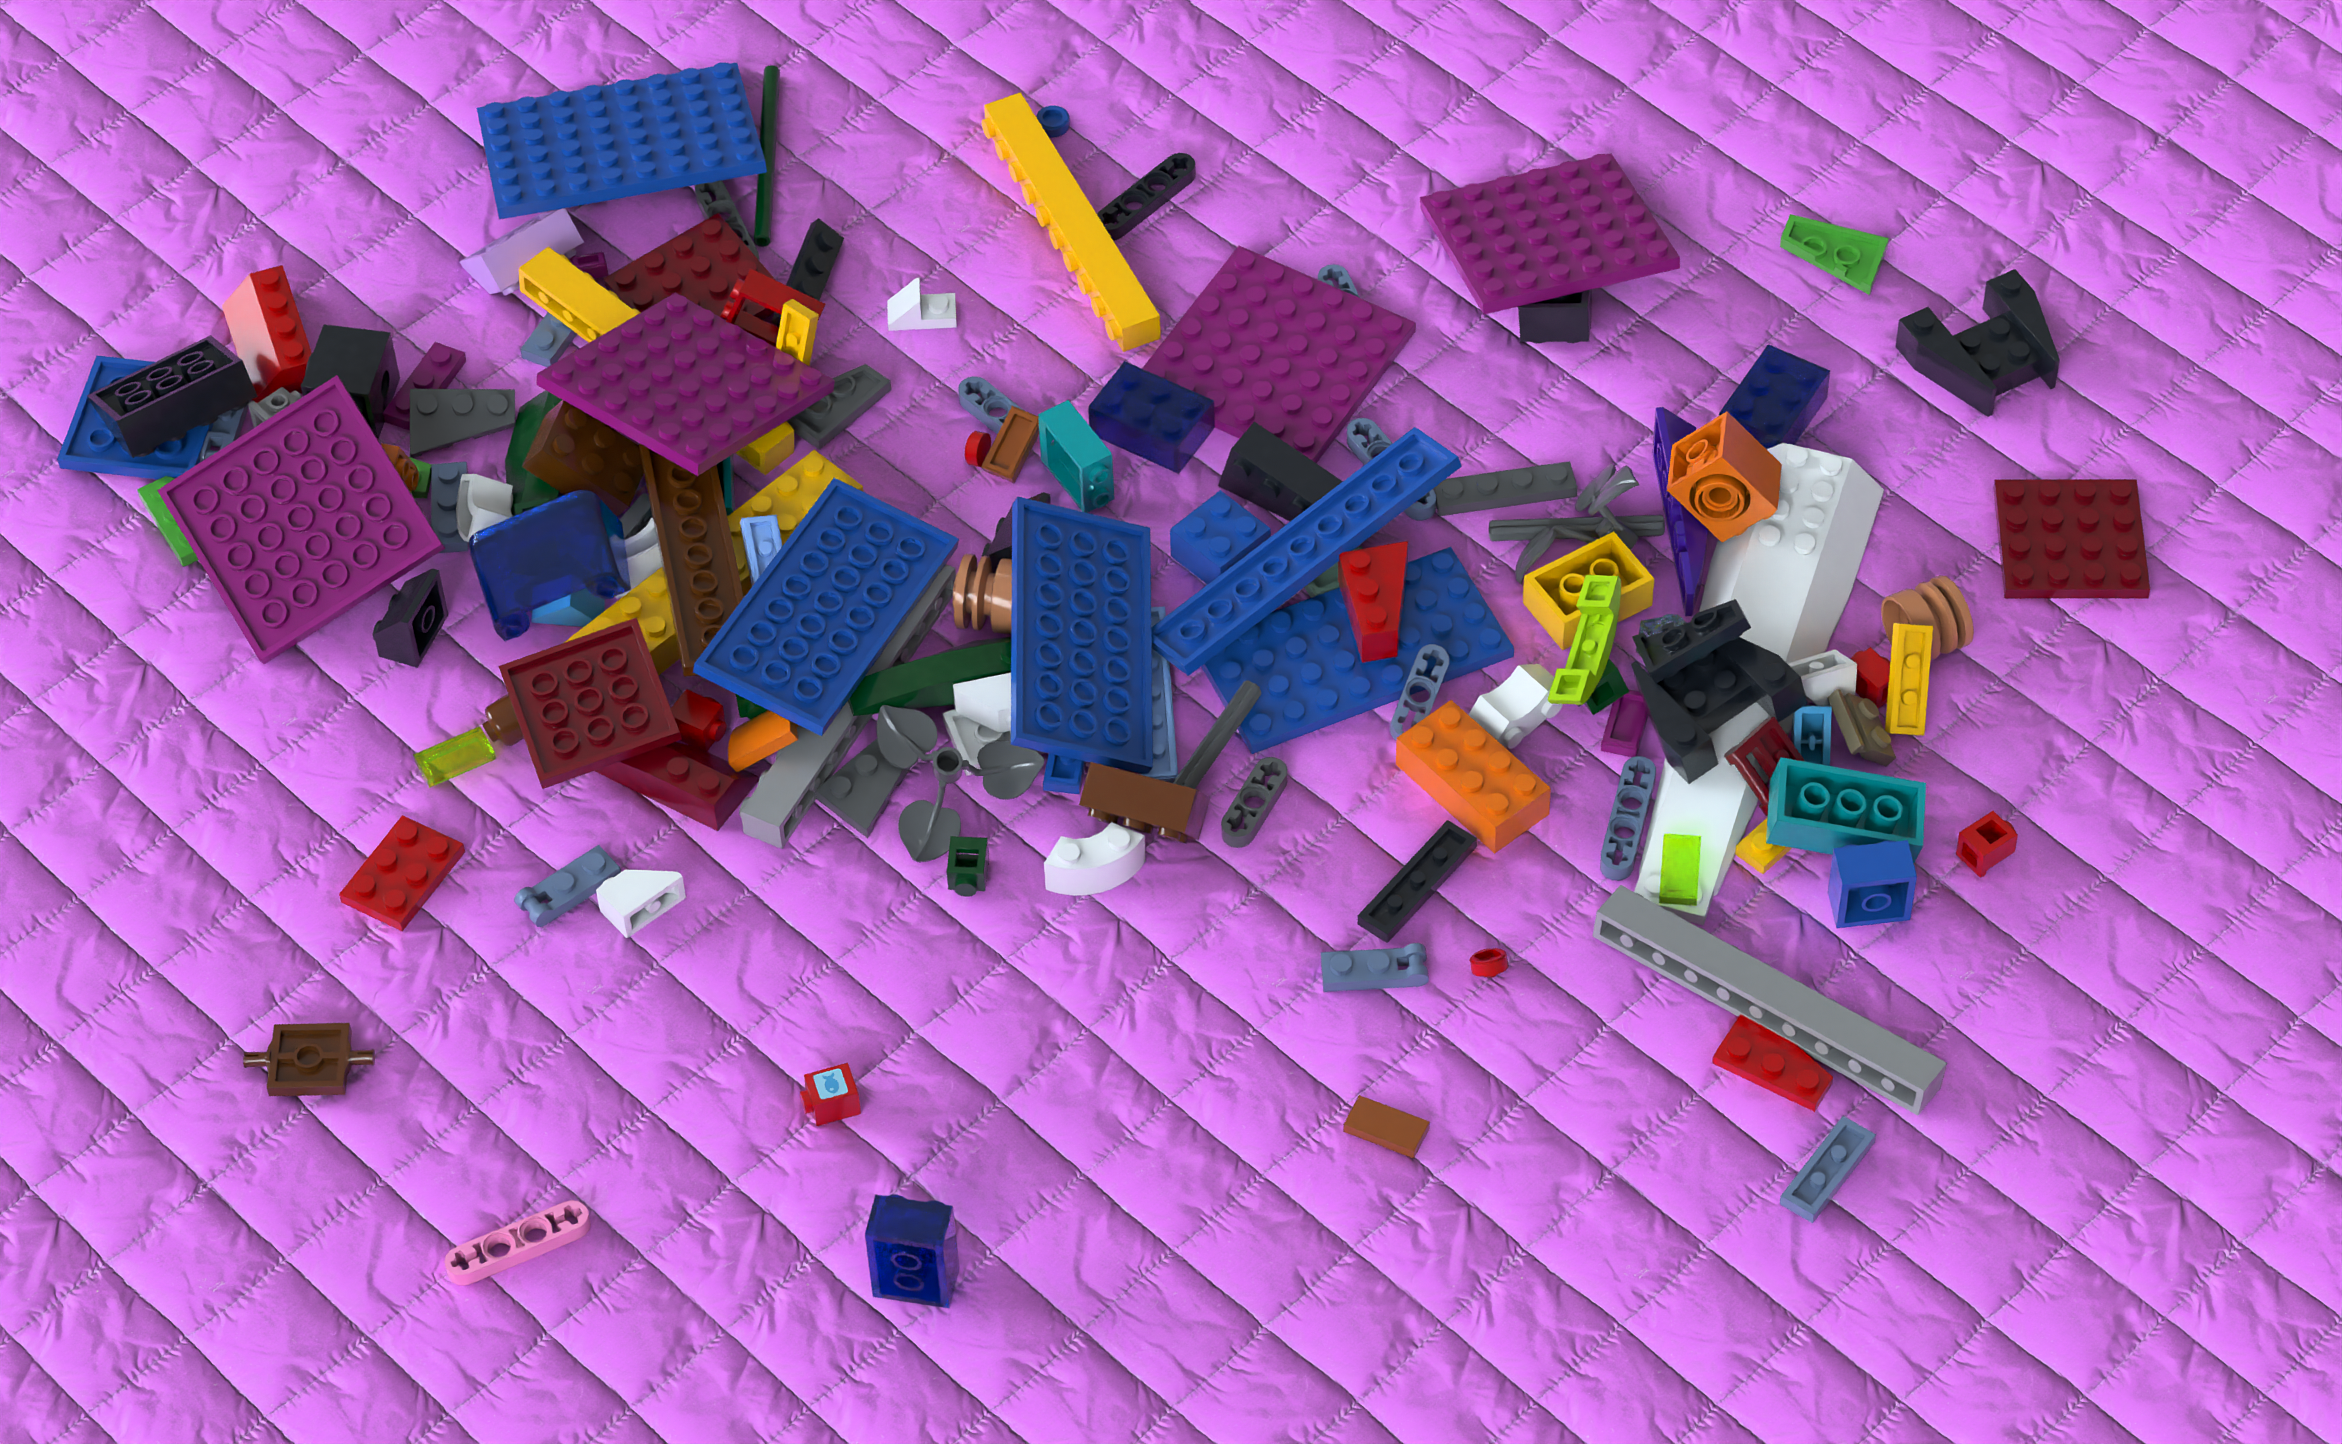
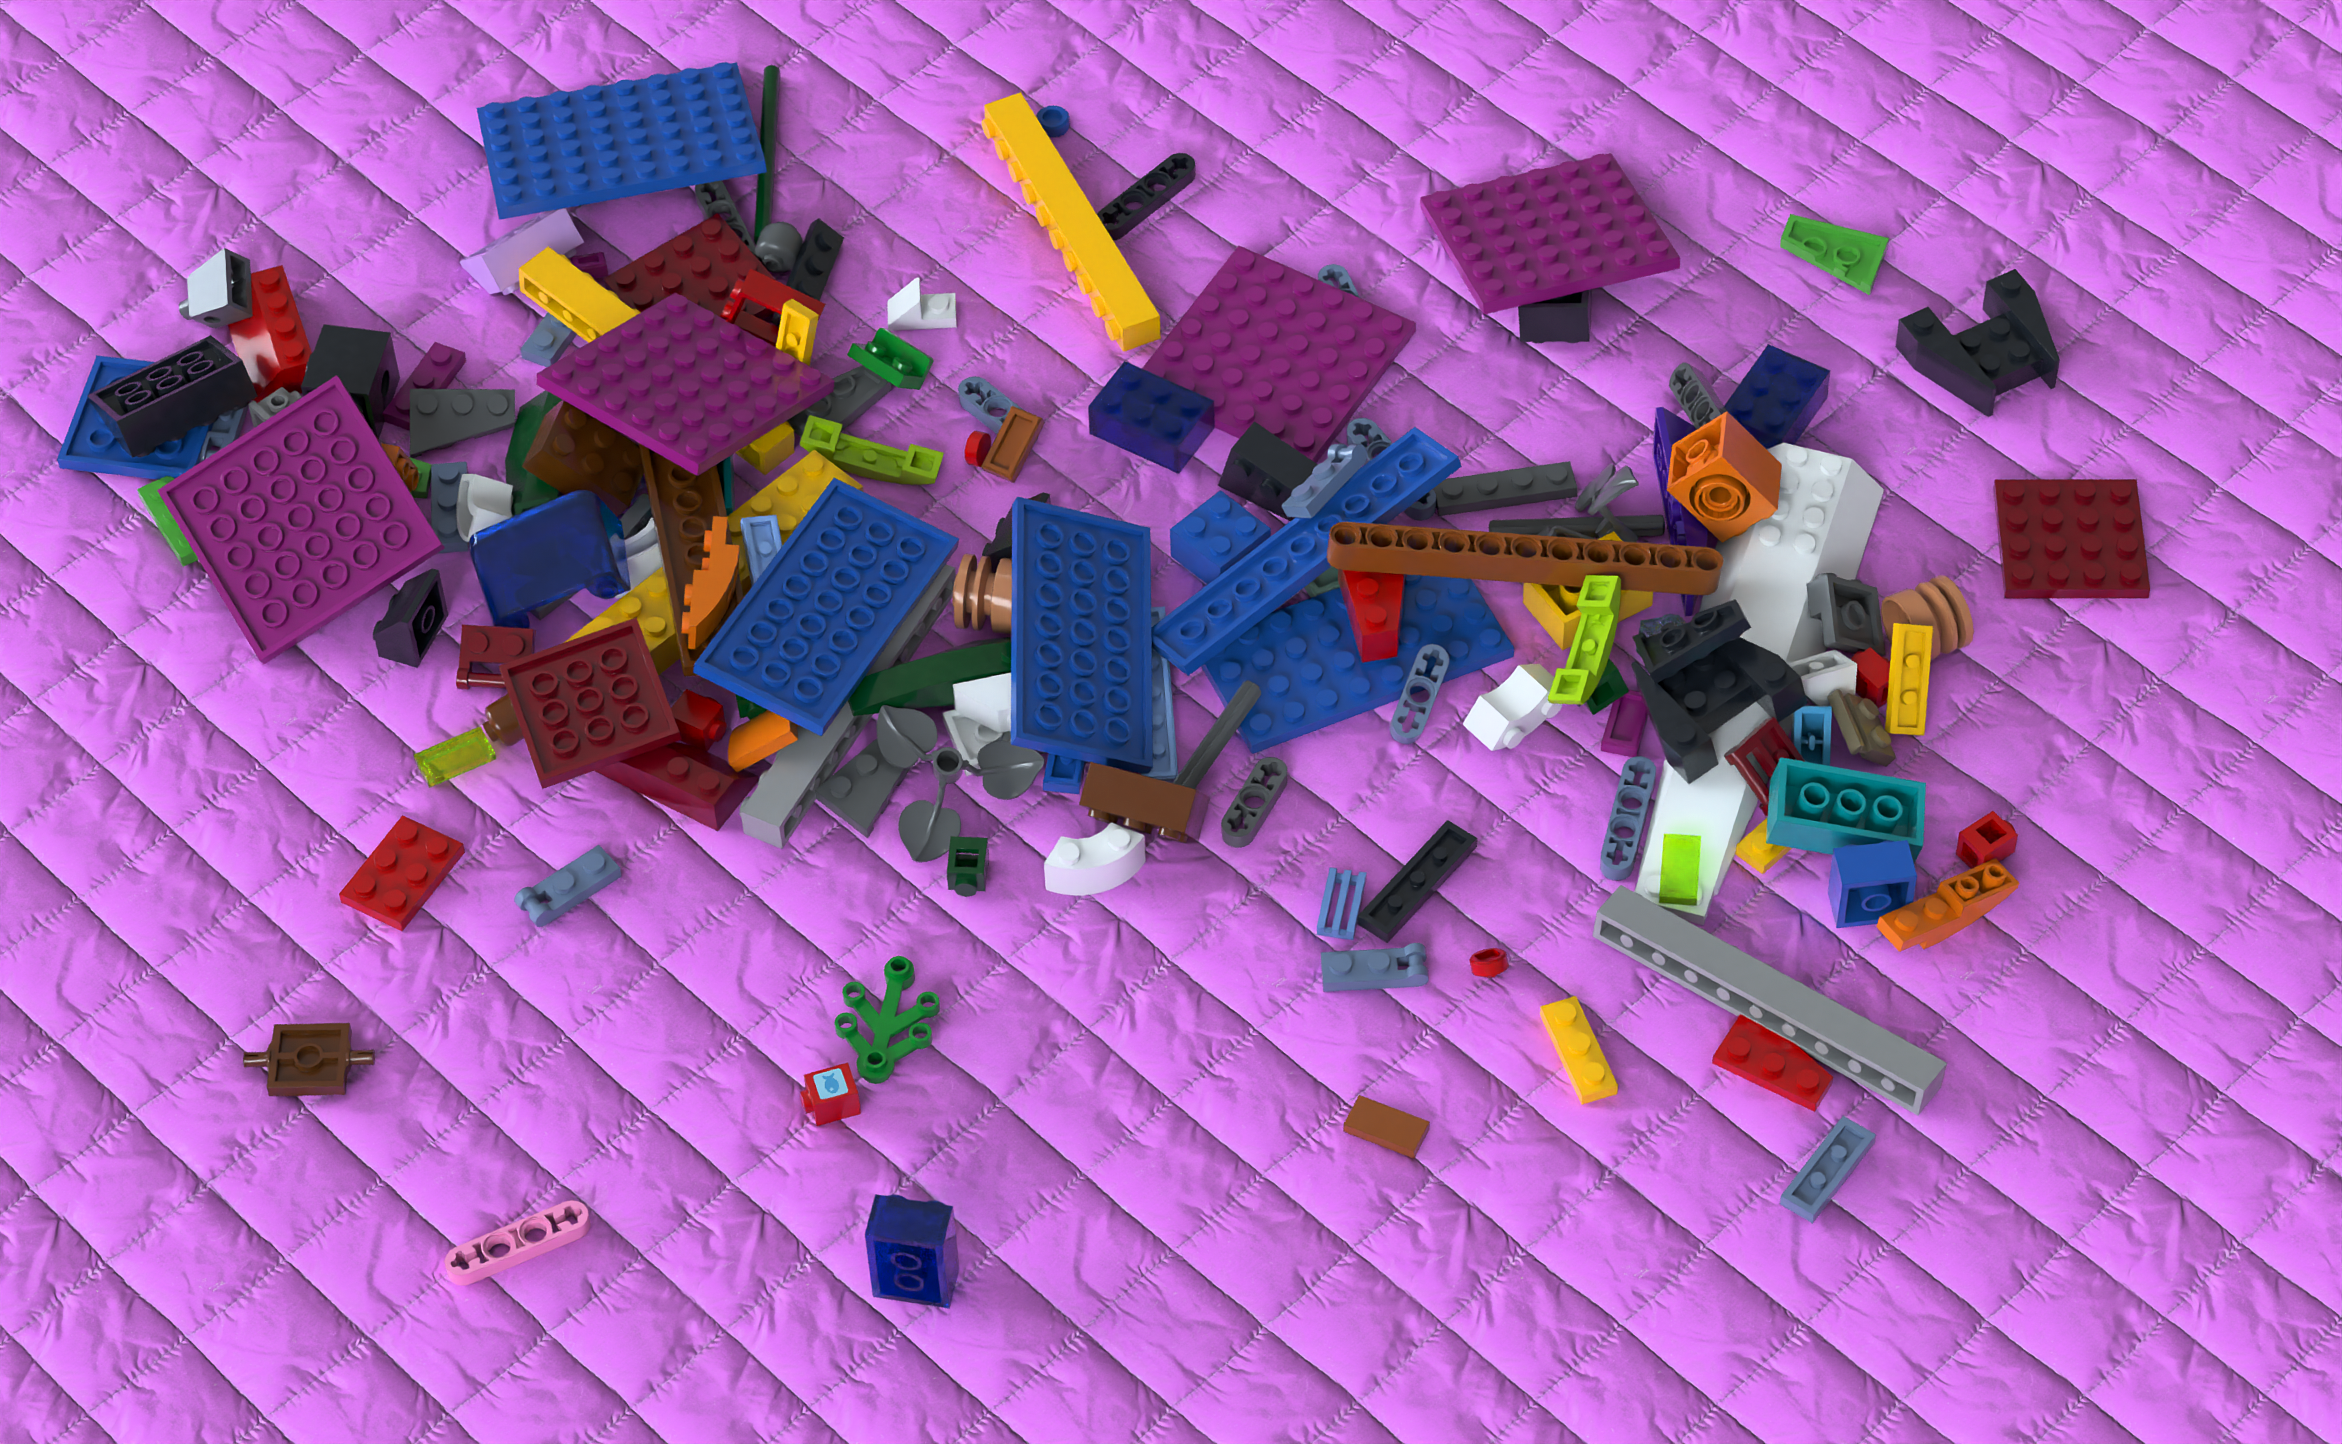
dark azure slope [531,574,605,627] -> none
white slope [596,869,686,938] -> none
teal window [1038,400,1114,513] -> none
orange brick [1396,700,1551,854] -> none
none -> dark grey torso [179,248,253,328]
none -> dark red plate [456,625,536,690]
none -> orange slope [682,516,740,649]
none -> dark grey head [755,222,803,273]
none -> lime slope [800,415,944,485]
none -> green plant [834,956,940,1084]
none -> green bracket [847,328,933,390]
none -> sand blue plate [1281,444,1367,518]
none -> medium blue tile [1317,867,1366,940]
none -> dark orange beam [1326,522,1724,595]
none -> yellow plate [1540,996,1618,1105]
none -> dark grey beam [1669,363,1728,430]
none -> dark grey plate [1806,573,1885,656]
none -> orange slope [1876,858,2020,952]

